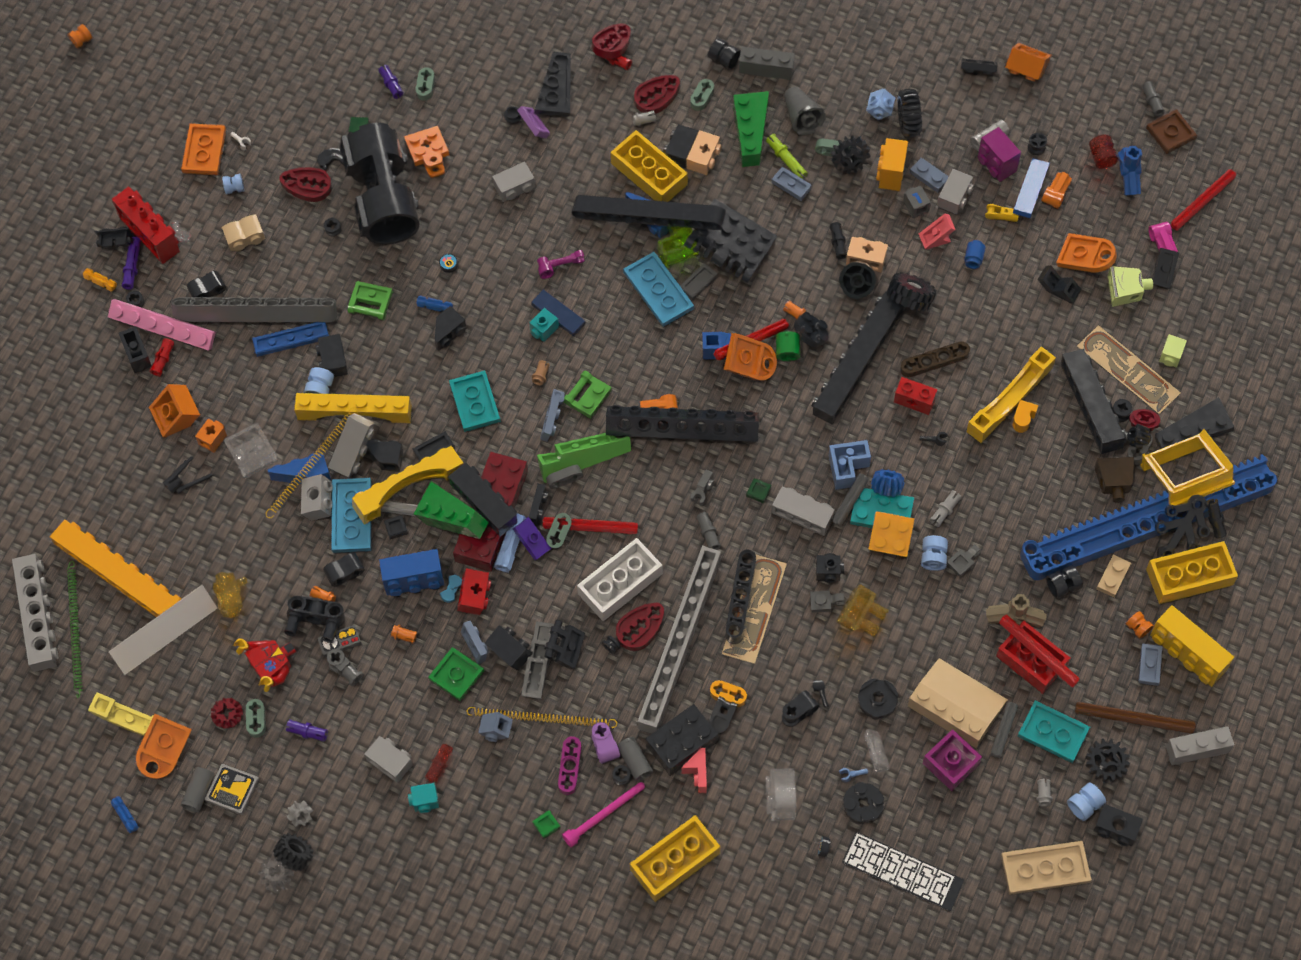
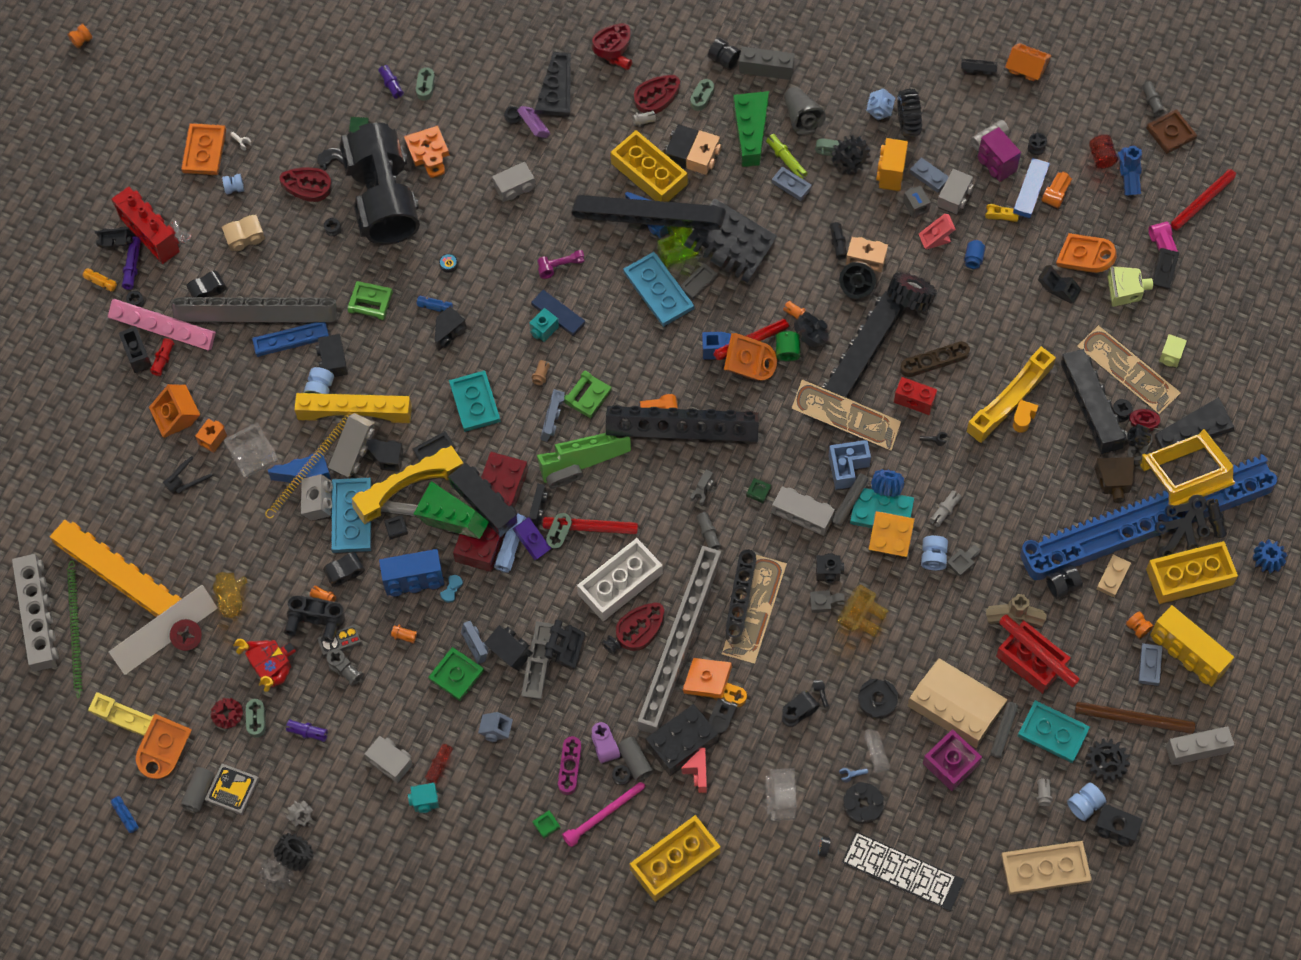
red brick [457,568,491,615] -> none
yellow piece [467,707,617,728] -> none
none -> dark red gear [170,619,202,651]
none -> orange plate [683,658,732,699]
none -> sticker [792,380,901,450]
none -> blue gear [1252,539,1287,573]

